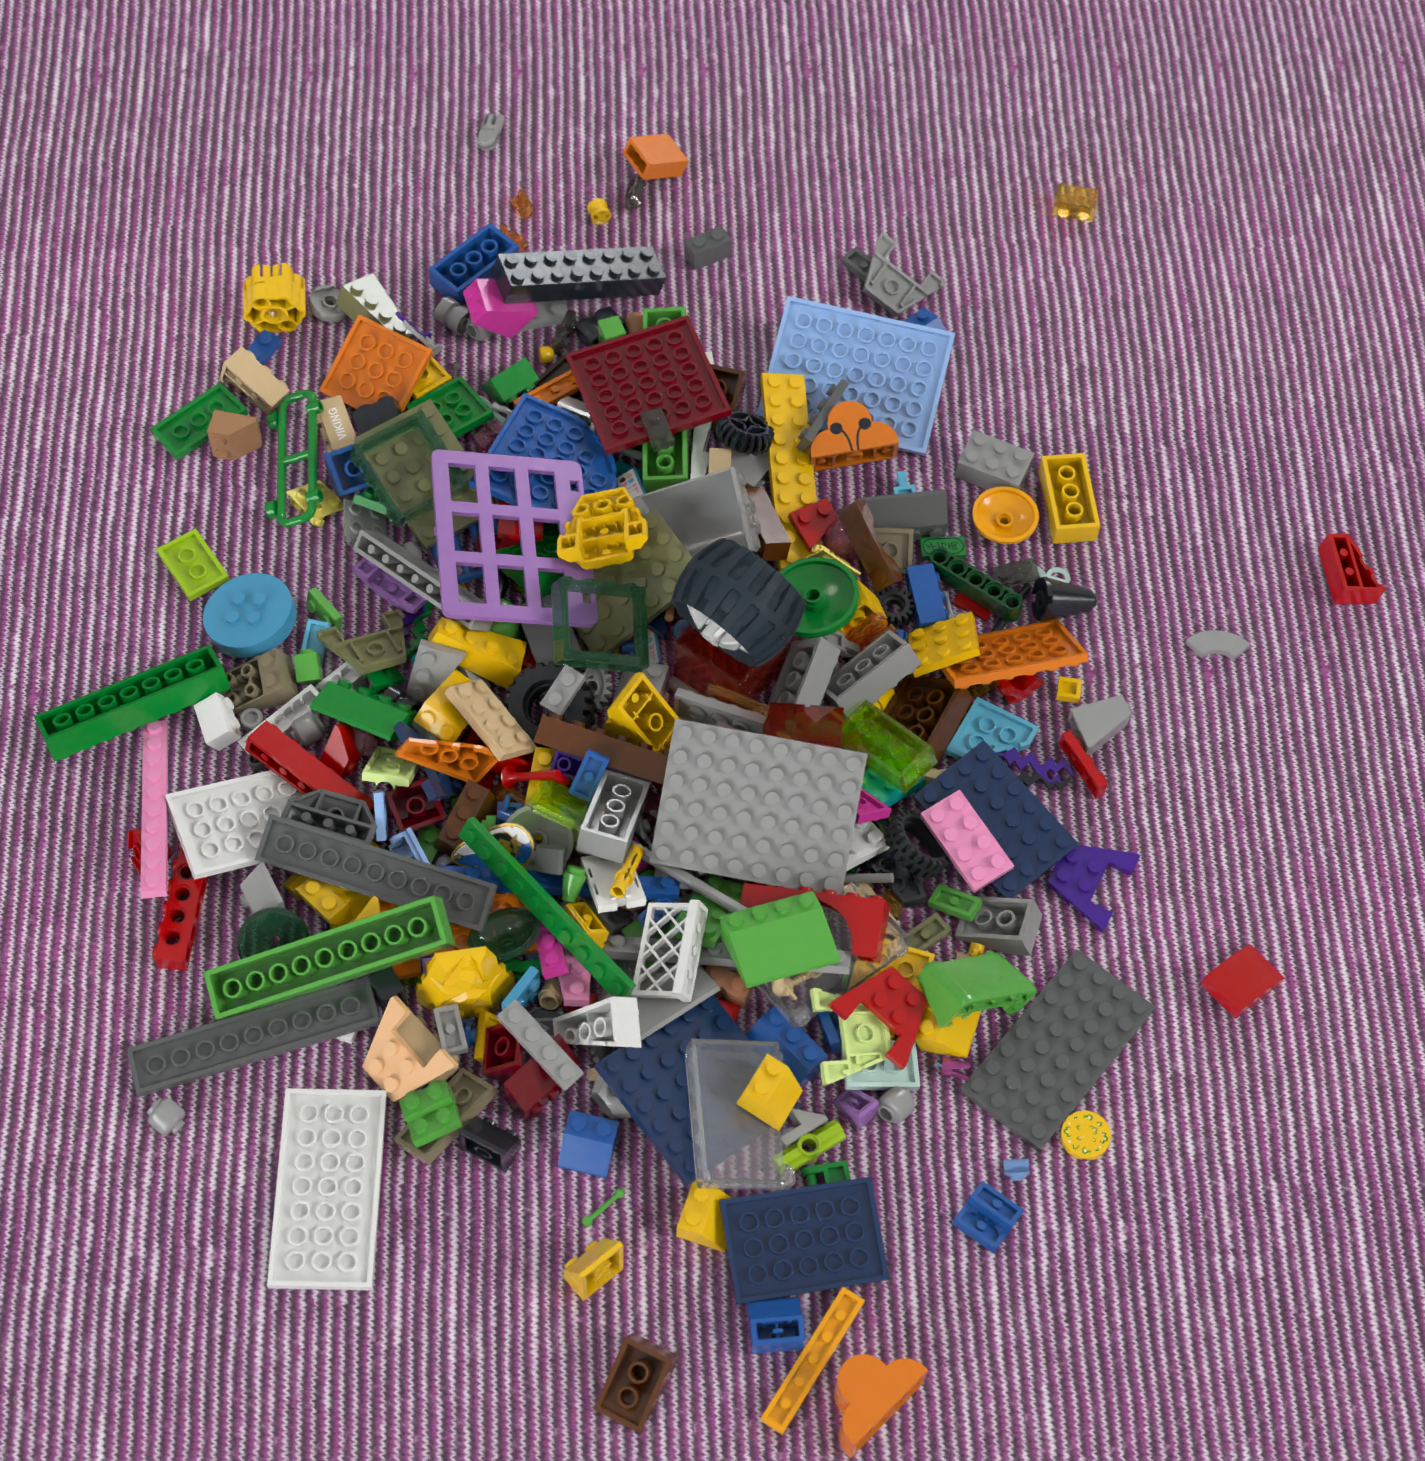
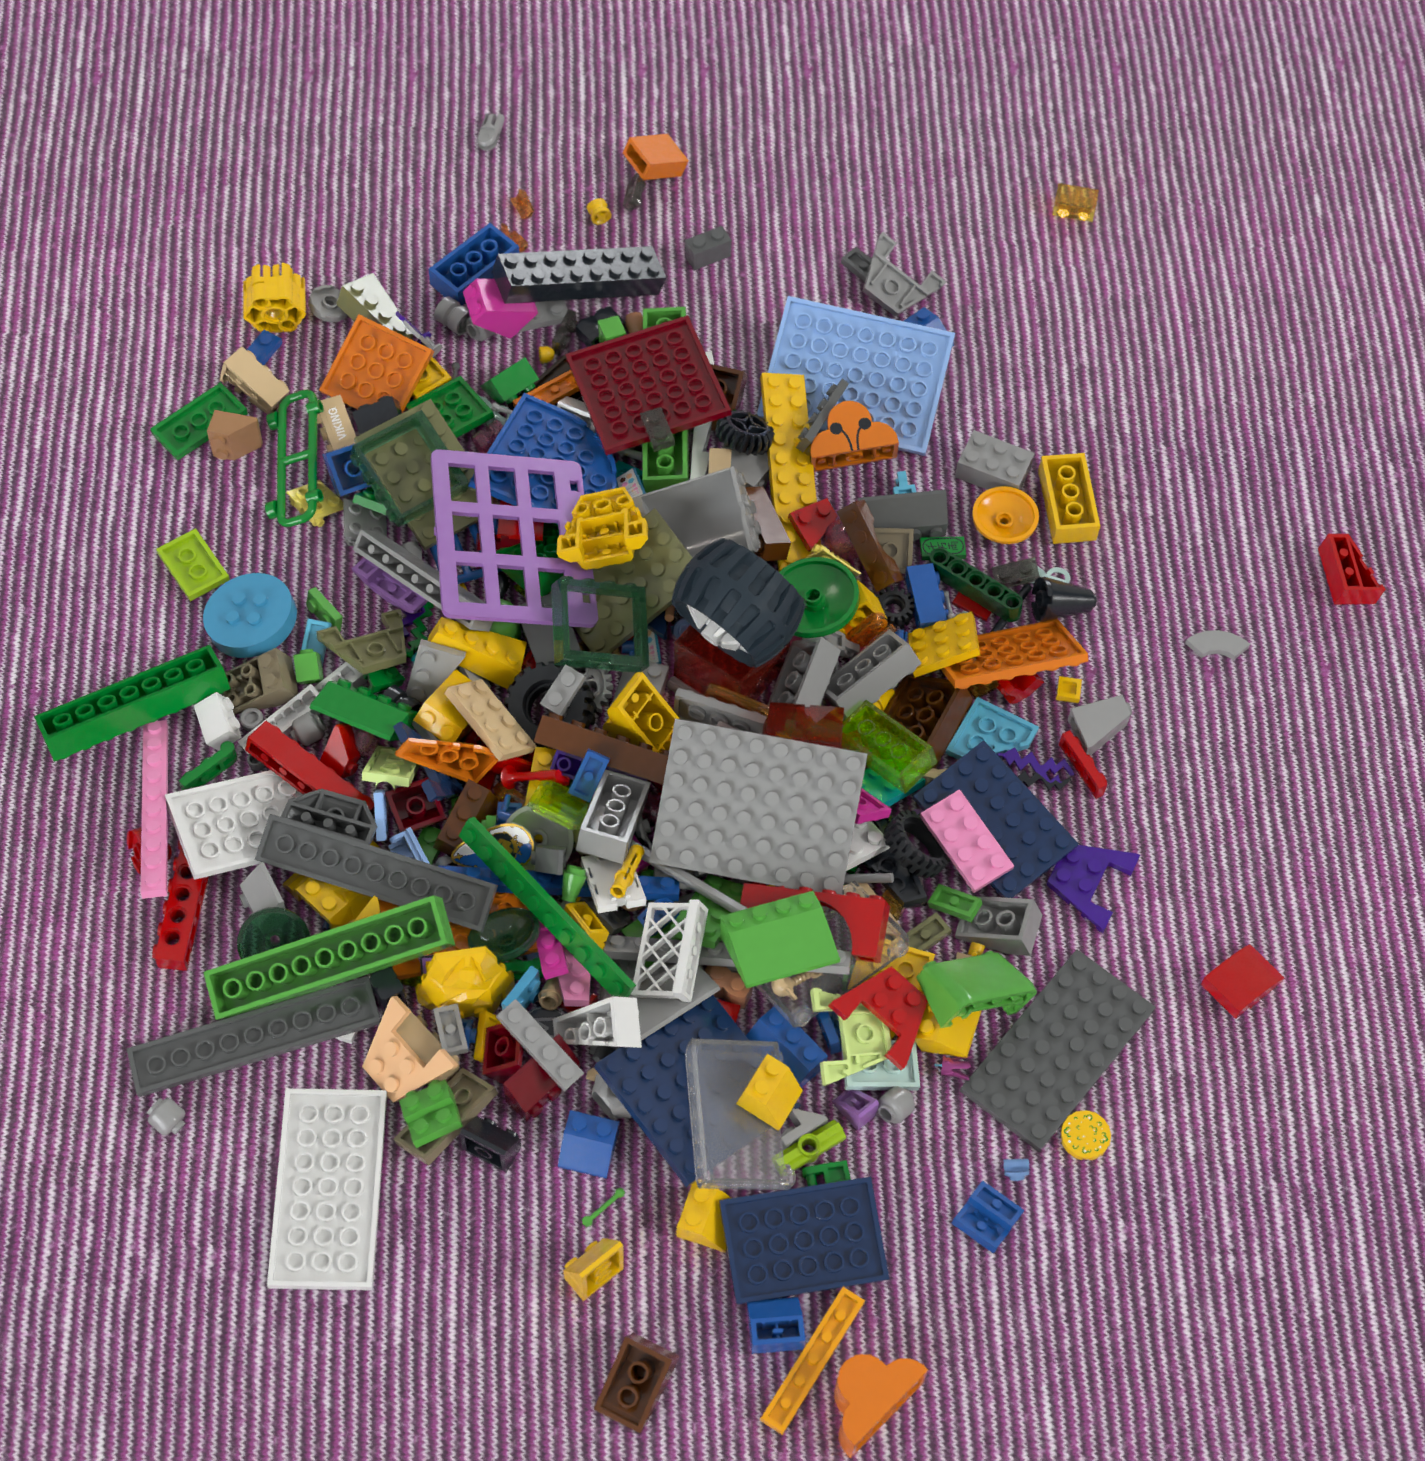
none -> green plate [178,741,238,791]

